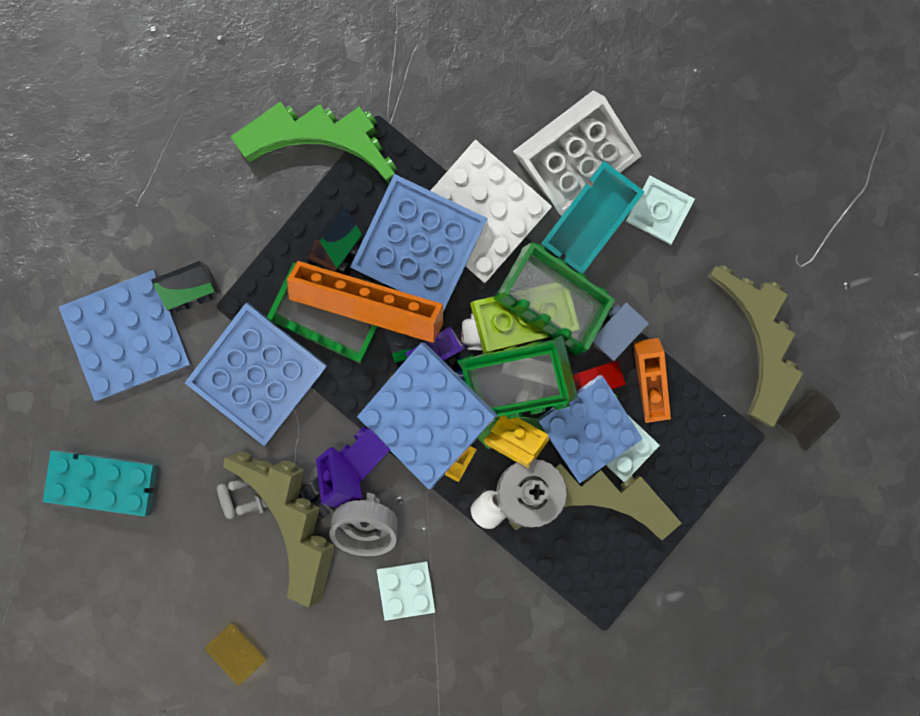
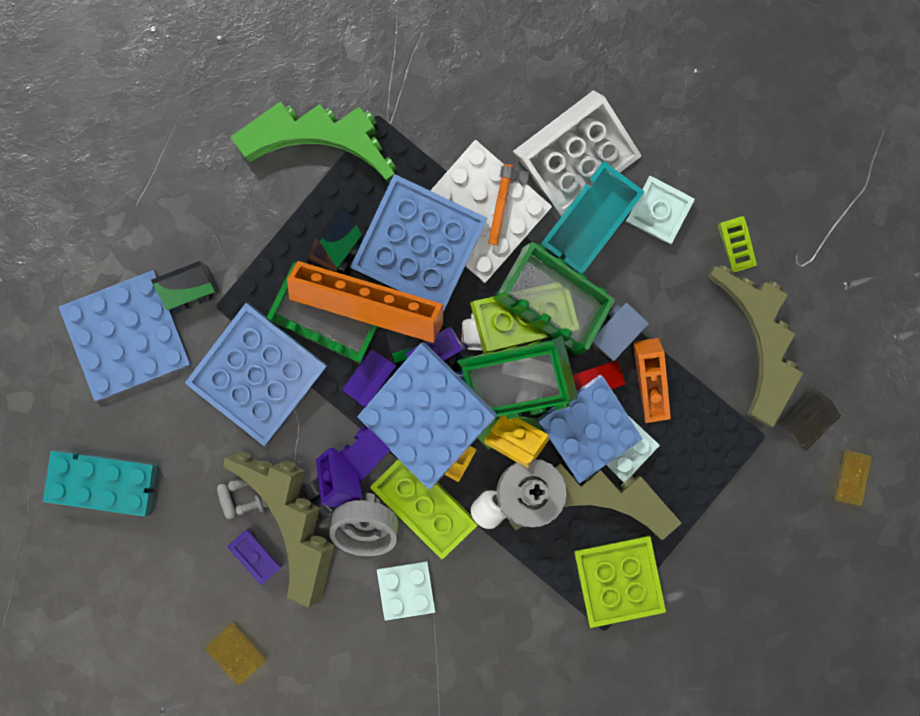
none -> dark purple panel [227,528,283,585]
none -> dark purple panel [343,350,397,408]
none -> lime plate [370,459,478,559]
none -> orange piece [488,164,530,246]
none -> lime plate [574,536,666,628]
none -> lime slope [717,216,757,273]
none -> clear yellow plate [834,450,872,506]

